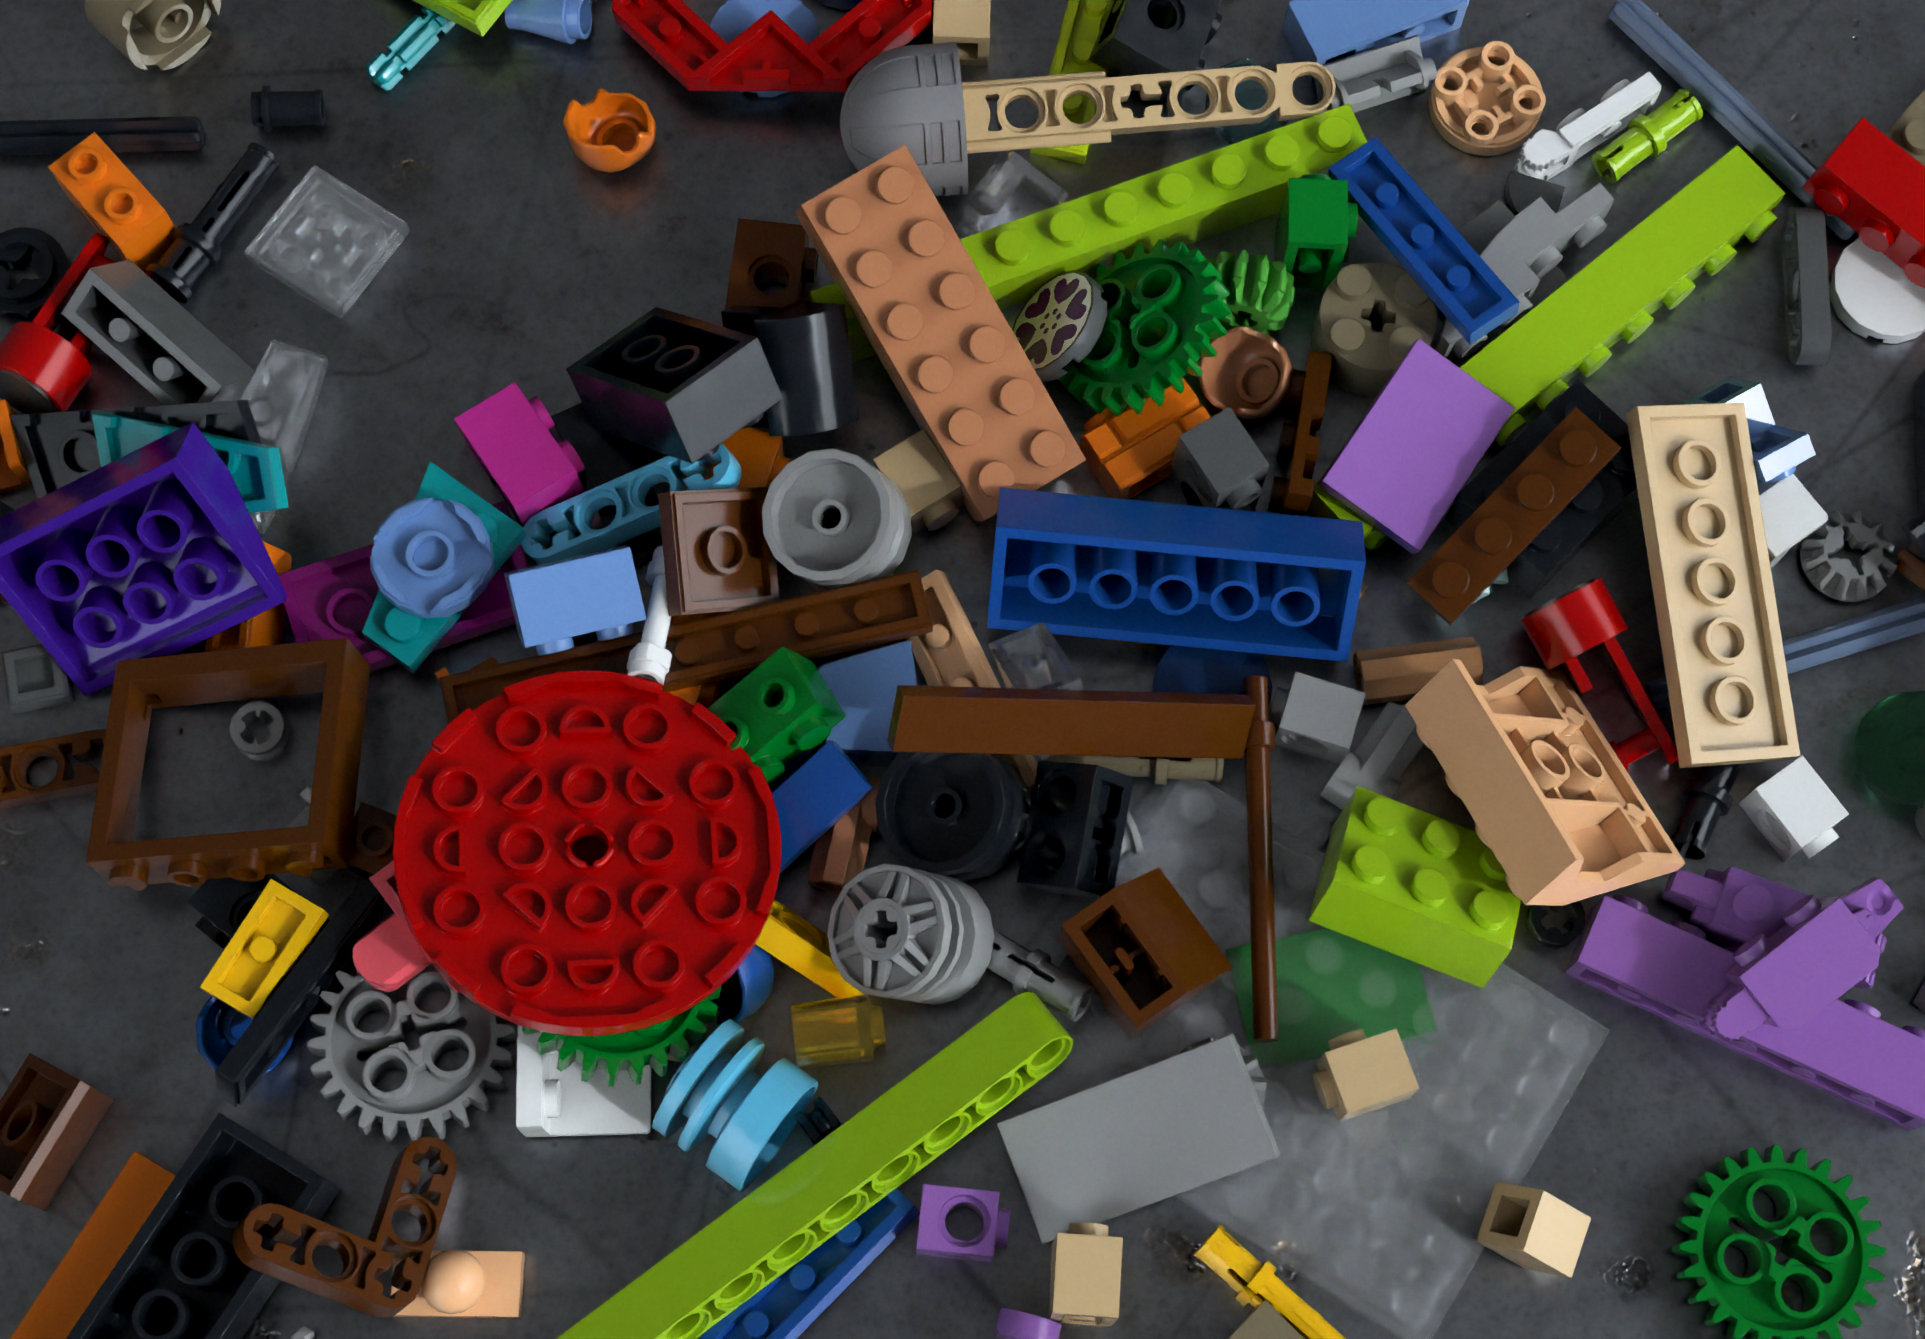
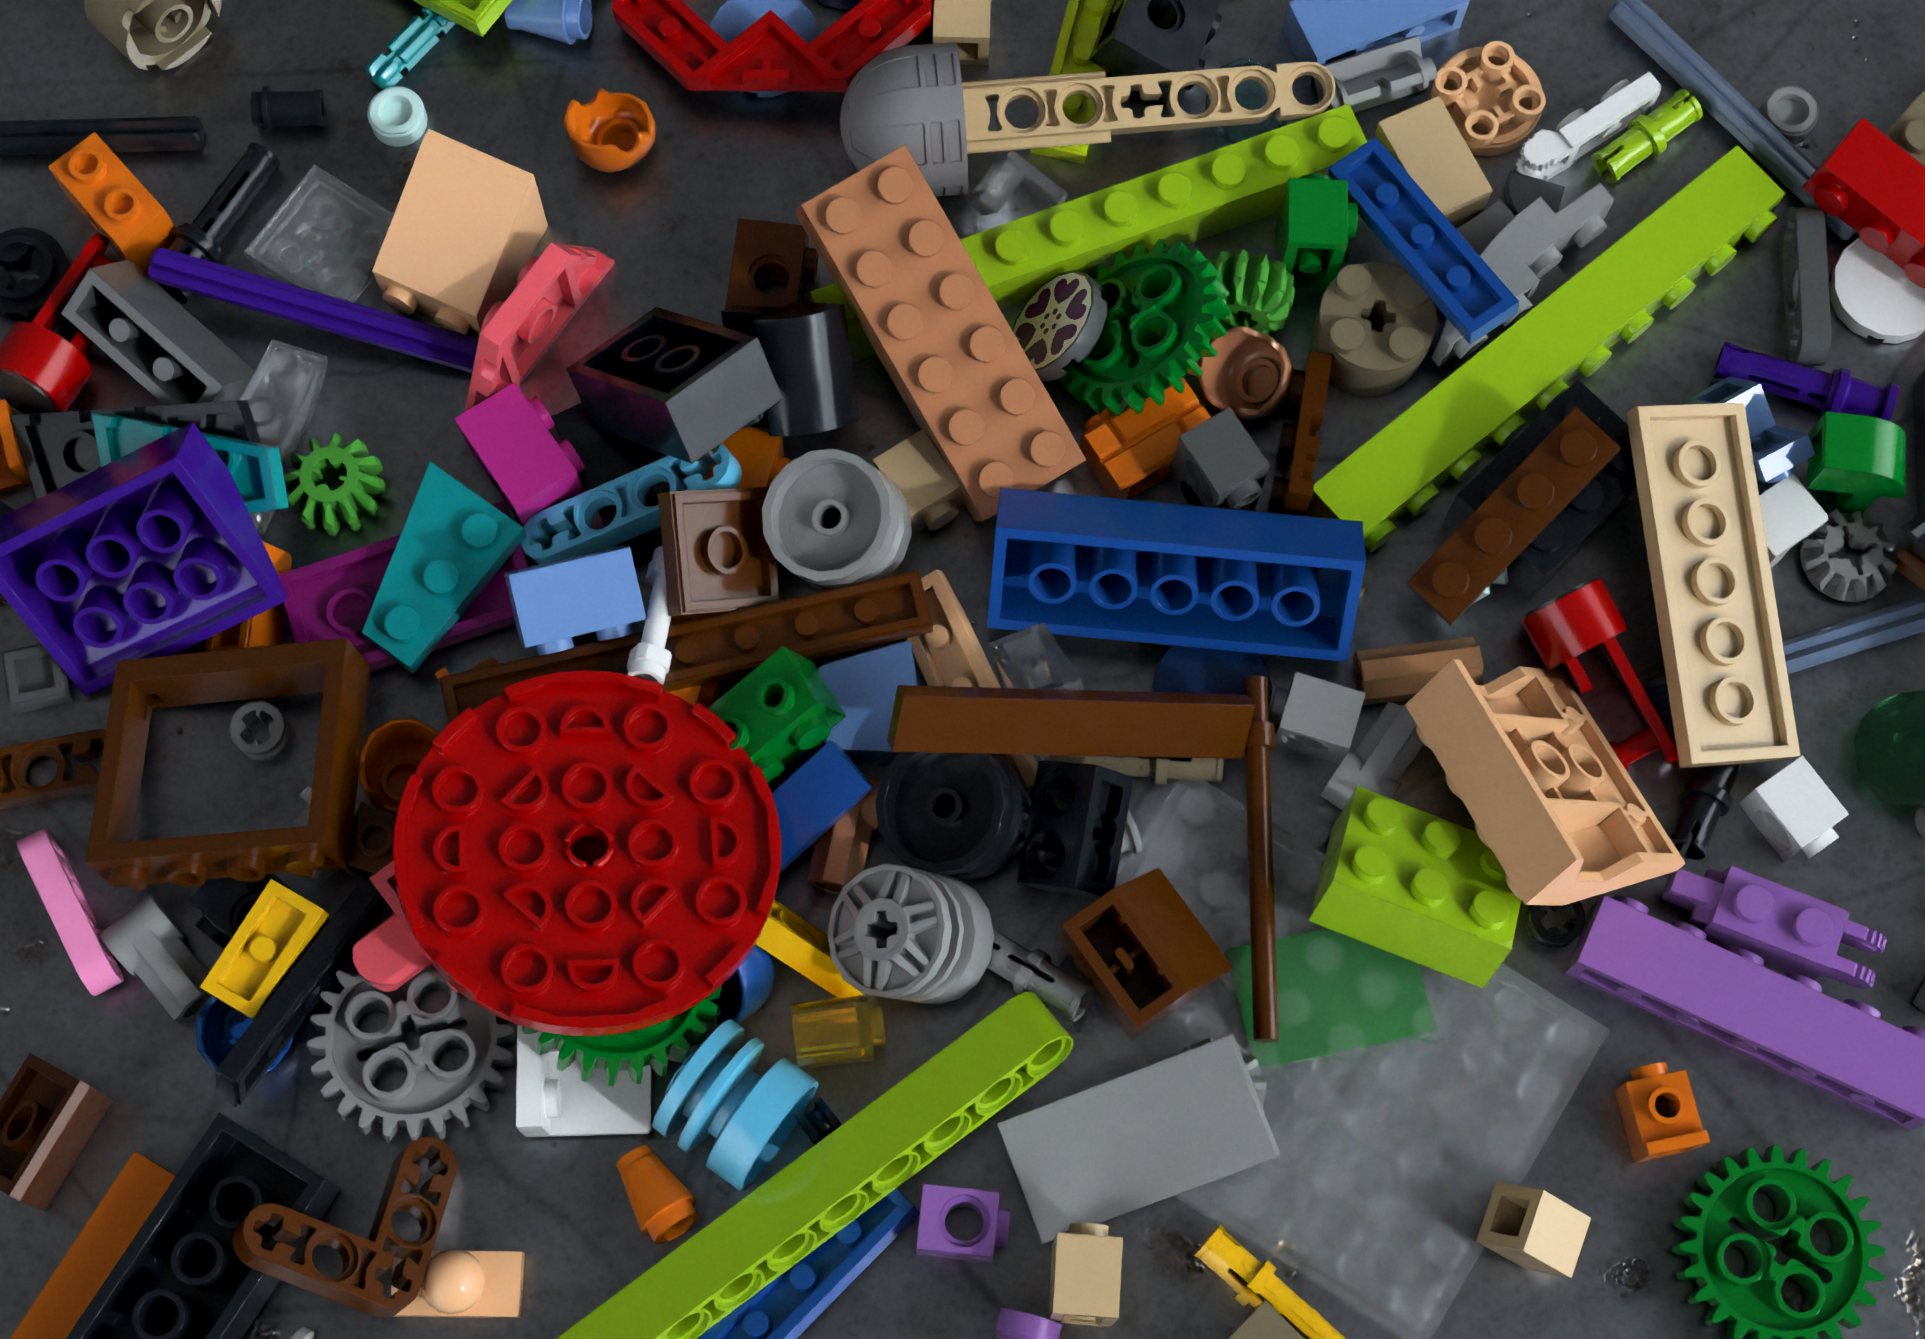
medium blue tile [370,498,494,618] -> none
tan brick [1313,1028,1419,1122] -> none
medium lavender tile [1317,339,1515,554] -> none
medium lavender hinge [1701,877,1904,1041] -> none
none -> bright pink beam [16,826,124,997]
none -> light grey piece [99,894,212,1024]
none -> dark purple axle [148,247,479,373]
none -> bright green gear [283,432,387,537]
none -> orange hair [359,718,440,815]
none -> light aqua tile [367,87,428,147]
none -> light nougat slope [372,129,548,338]
none -> coral wing [464,242,615,412]
none -> orange cone [616,1145,699,1245]
none -> tan brick [1373,96,1493,227]
none -> orange brick [1614,1062,1710,1163]
none -> dark purple pin [1713,341,1899,421]
none -> light grey tile [1759,85,1820,145]
none -> green brick [1807,411,1906,514]

